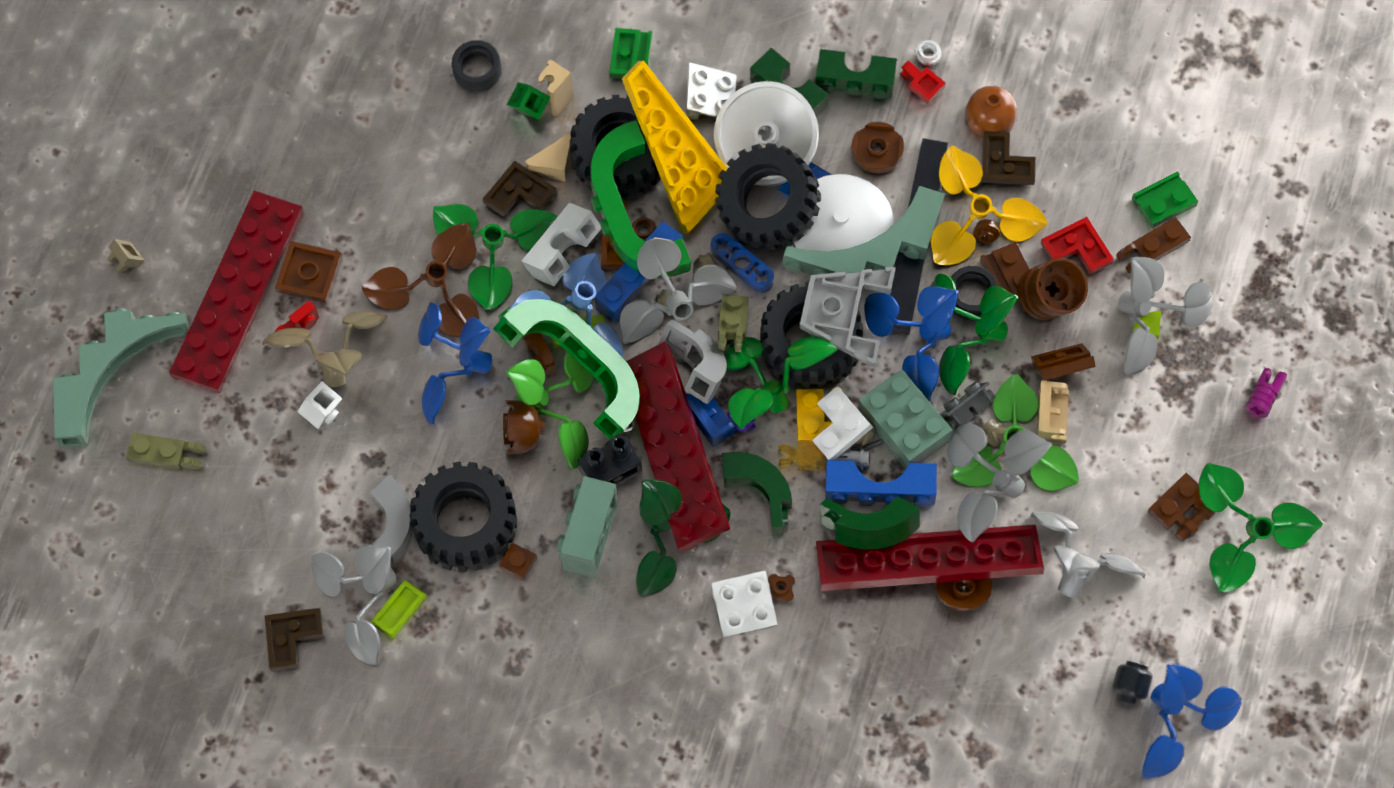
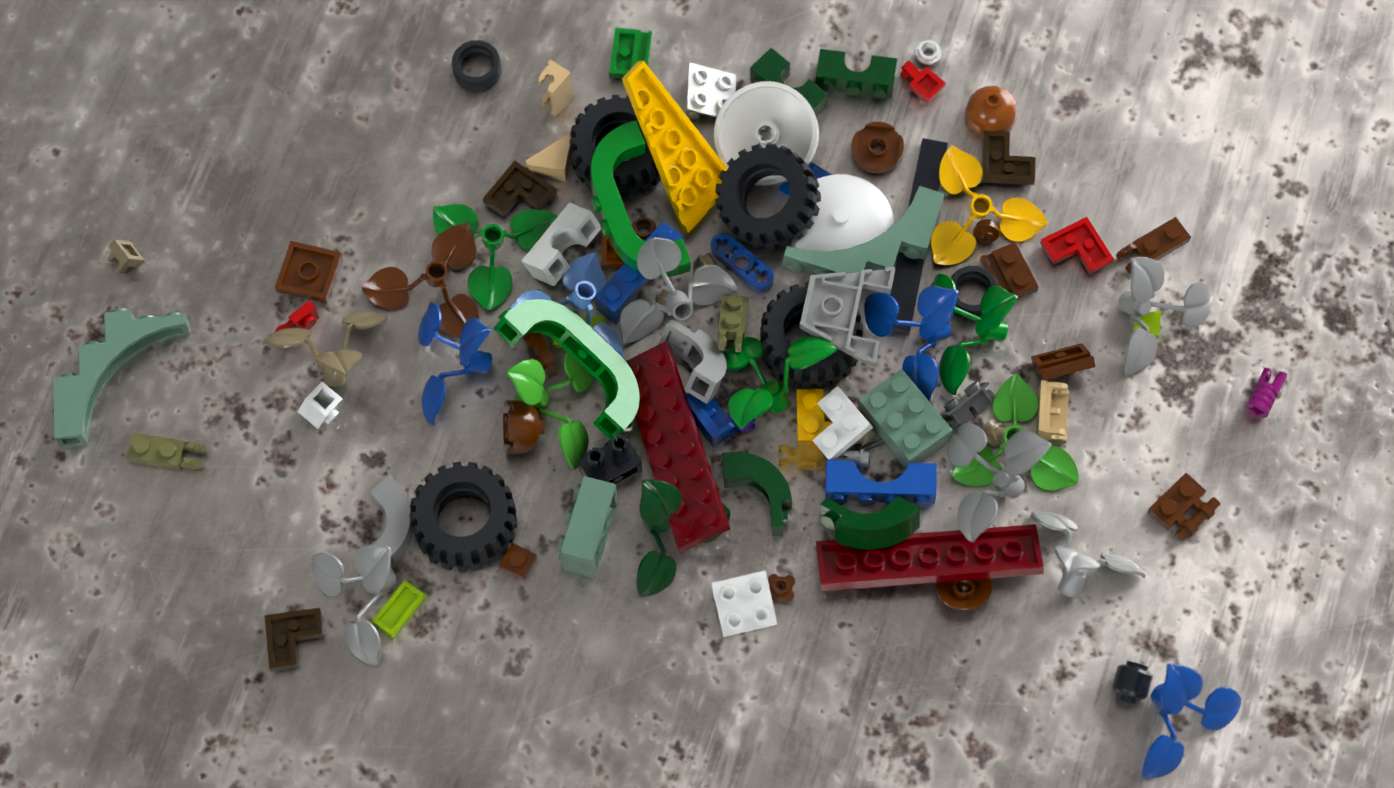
dark red plate [169,190,304,394] -> none
green brick [506,82,551,120] -> none
reddish brown wheel [1018,258,1088,320] -> none
green plate [1132,171,1198,229] -> none
green plant [1199,463,1323,592] -> none

